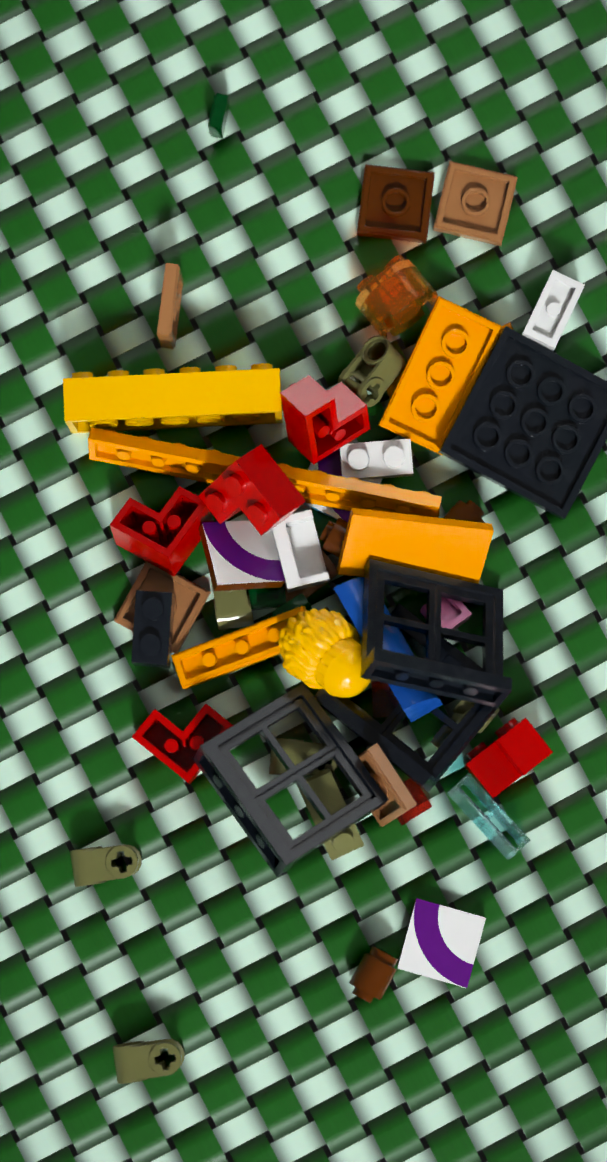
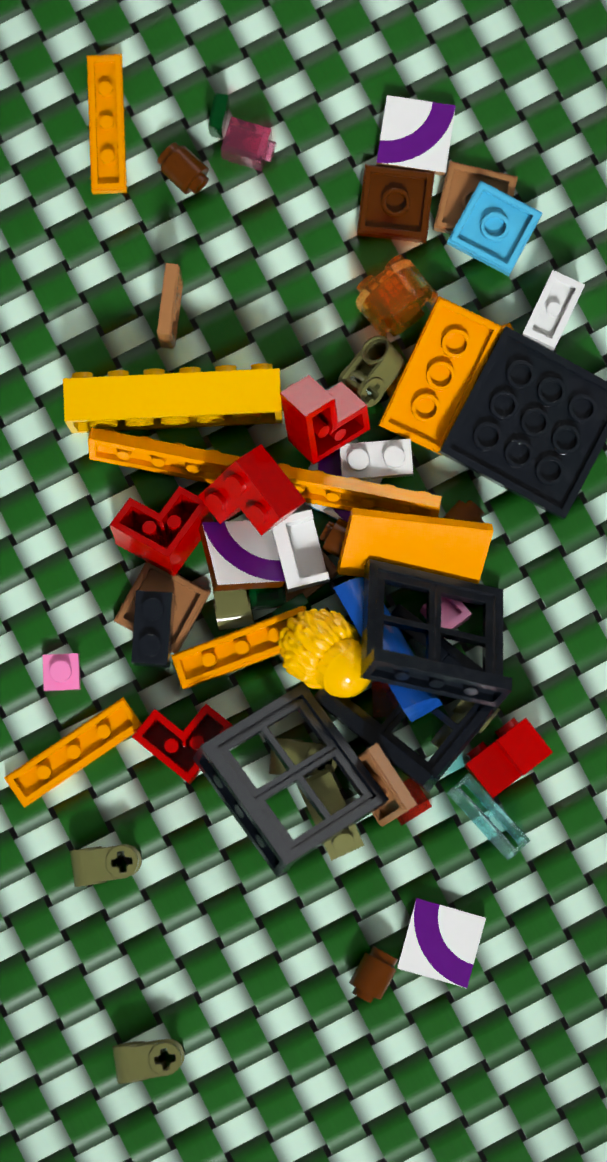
none -> light orange tile [4,697,142,808]
none -> bright pink plate [43,653,81,691]
none -> light orange tile [87,54,127,195]
none -> reddish brown brick [157,142,209,194]
none -> clear pink brick [221,117,277,171]
none -> tile [376,95,456,176]
none -> medium azure tile [447,180,543,276]

